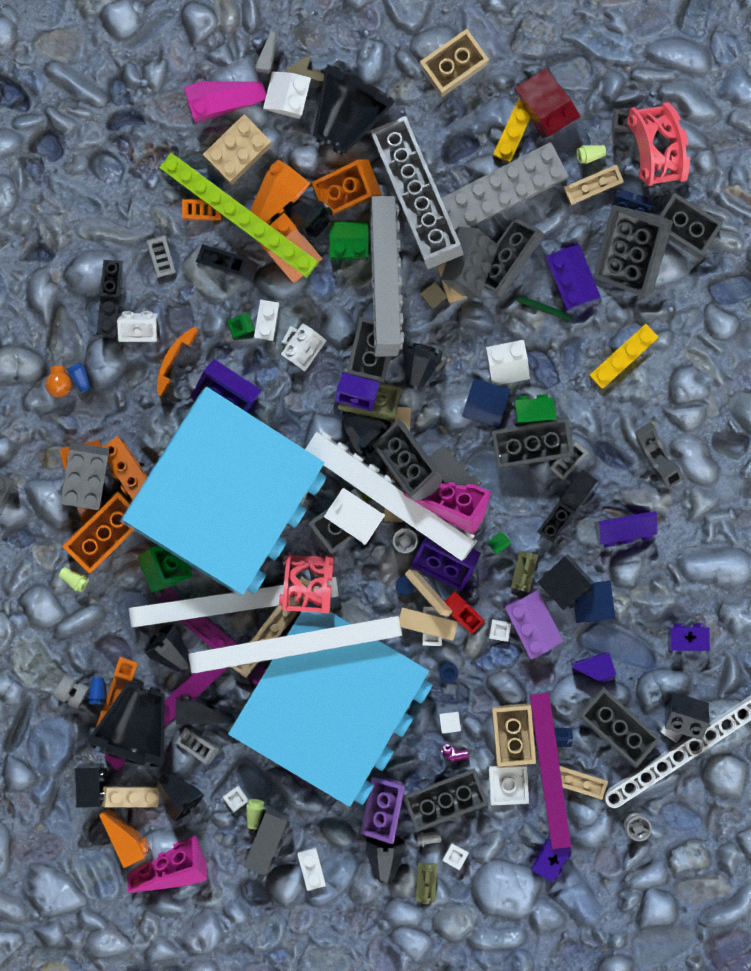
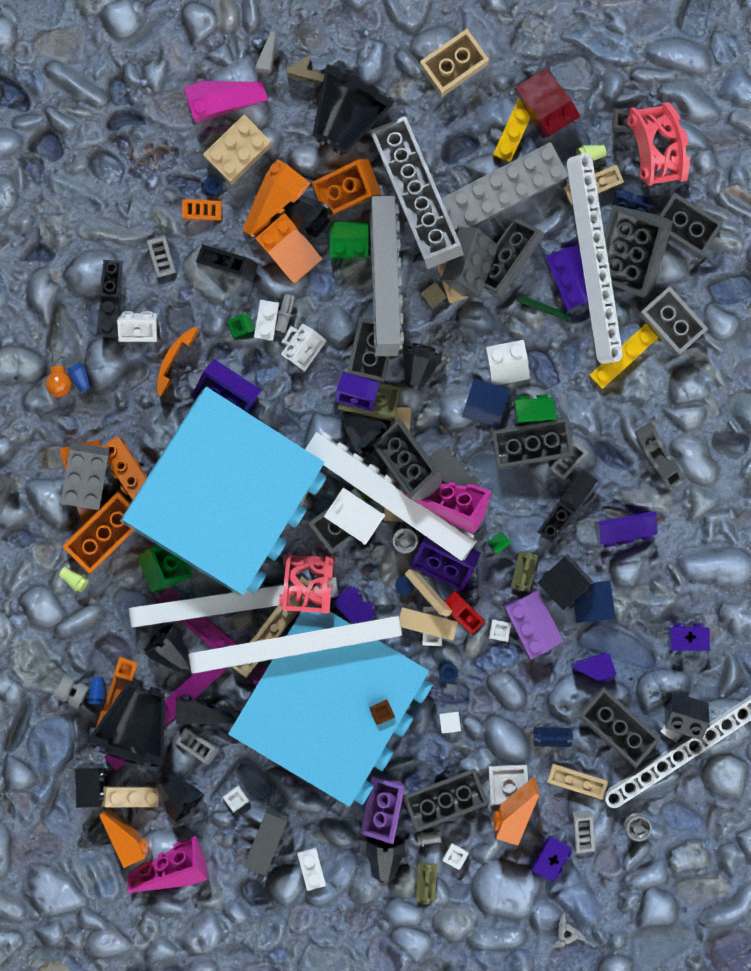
lime plate [159,153,319,278] -> none
yellowish green cone [246,799,265,829] -> none
white slope [263,72,311,119] -> none
magenta arm [441,744,469,762] -> none
tan brick [491,703,536,767] -> none
magenta tile [529,692,571,849] -> none
none -> light grey axle [275,294,295,333]
none -> dark purple brick [333,586,376,624]
none -> reddish brown tile [369,699,395,725]
none -> orange slope [492,778,539,846]
none -> light grey piece [550,912,588,948]
none -> white beam [567,153,622,364]
none -> light grey slope [572,810,595,853]
none -> light grey brick [638,286,708,357]

